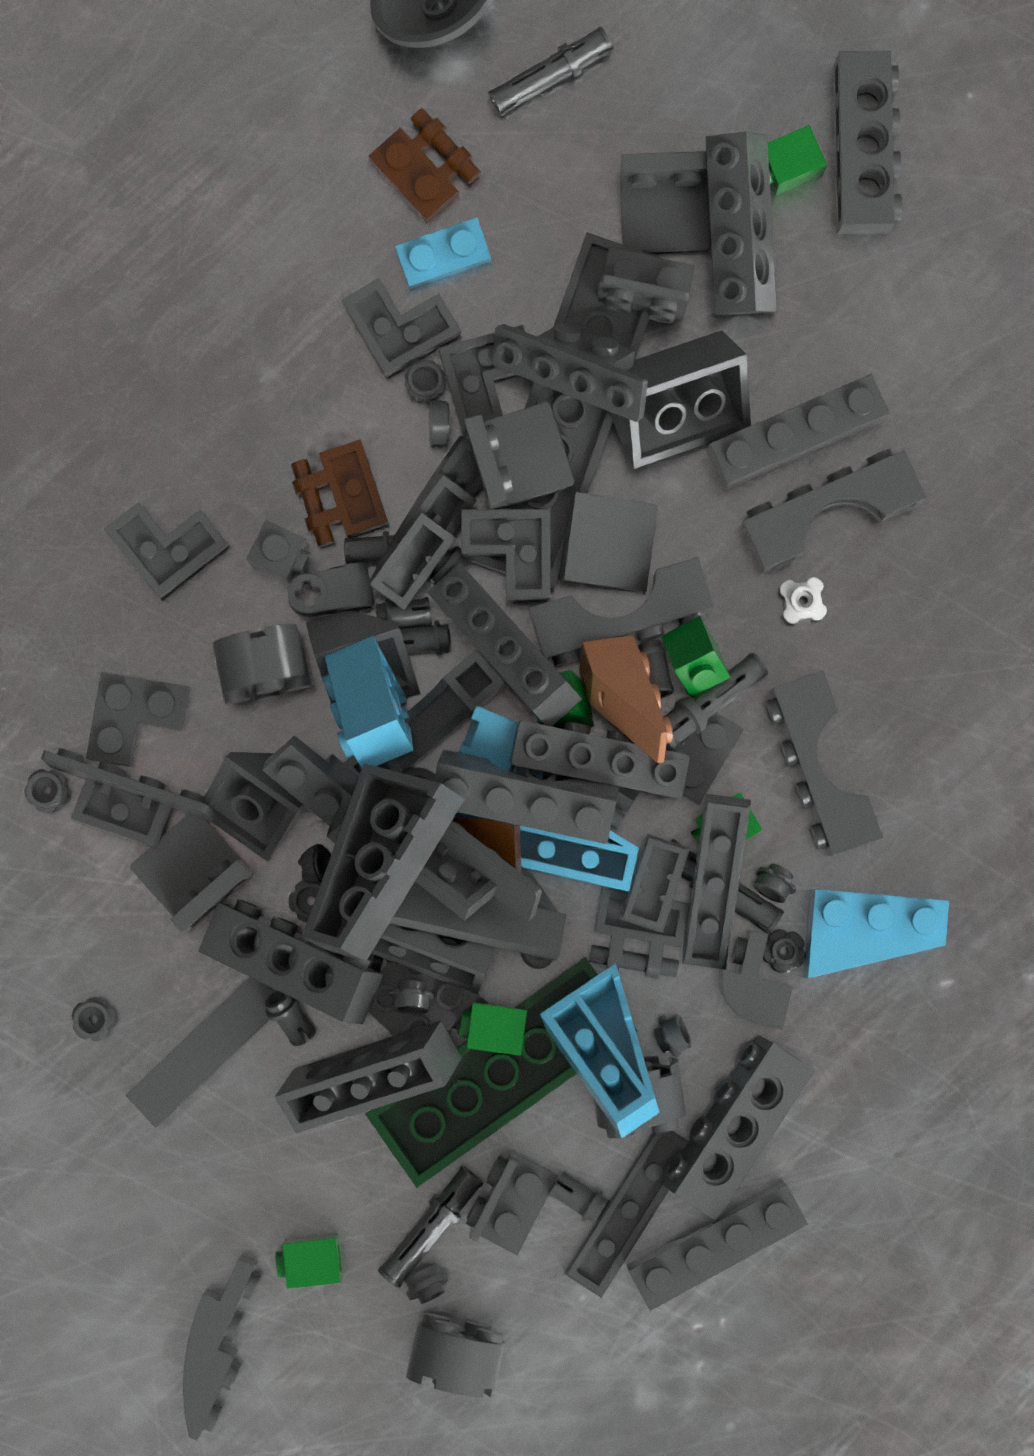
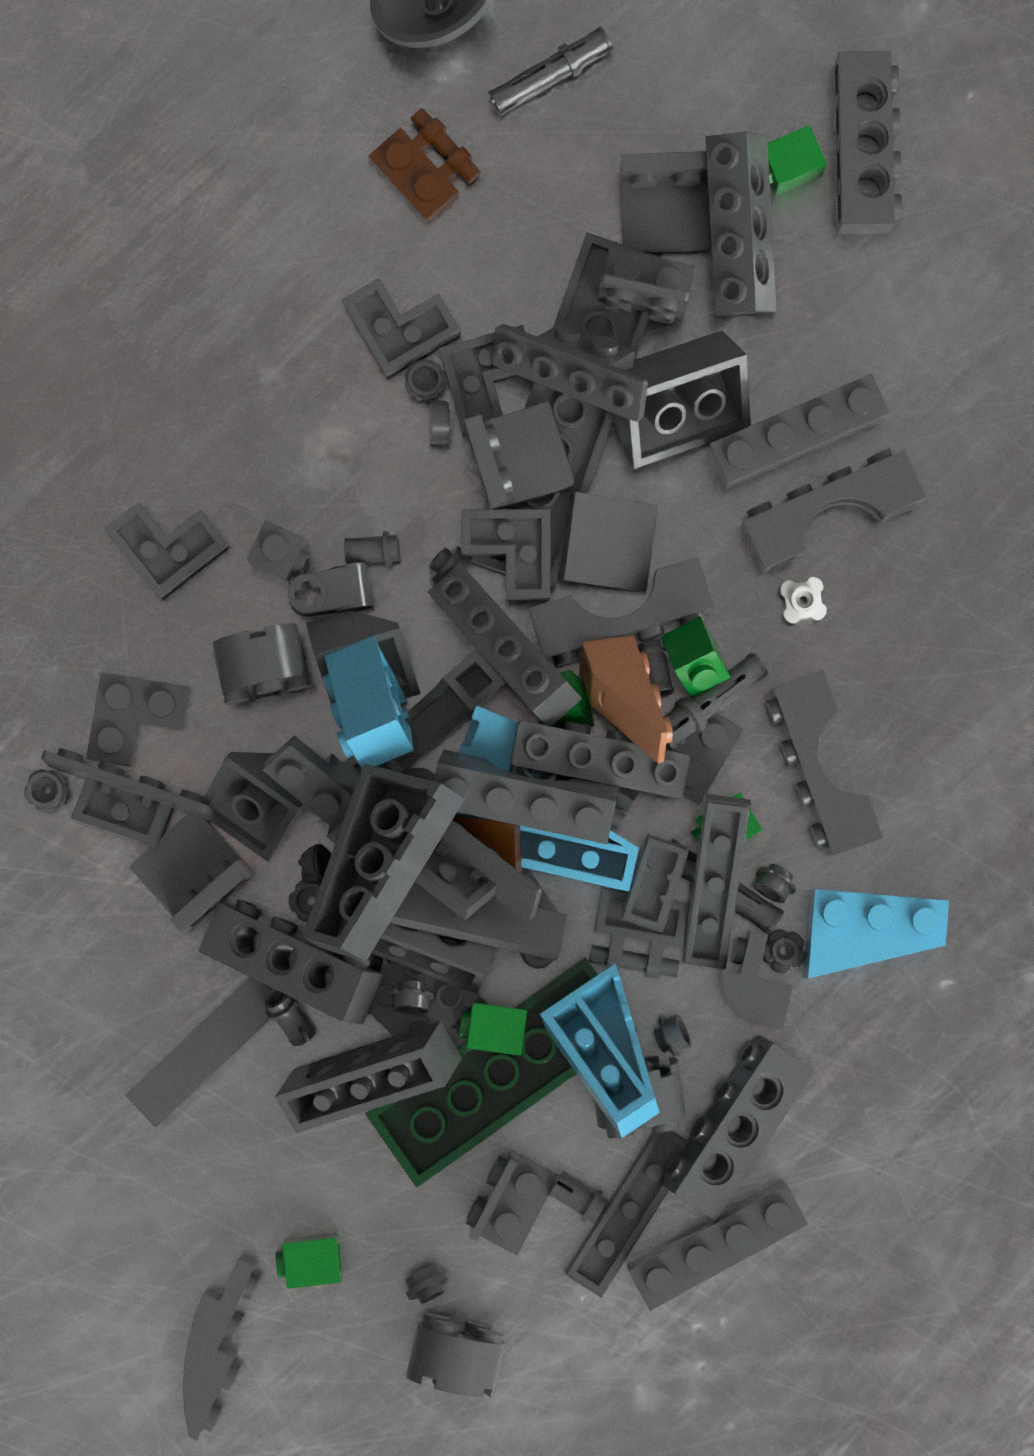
dark grey plate [72,997,116,1041] -> none
reddish brown plate [291,439,389,547] -> none
dark grey slope [368,436,482,610] -> none
dark grey pin [376,597,432,628] -> none
dark grey pin [378,1166,484,1288] -> none
medium azure plate [395,217,492,290] -> none
dark grey pin [399,620,451,656] -> none

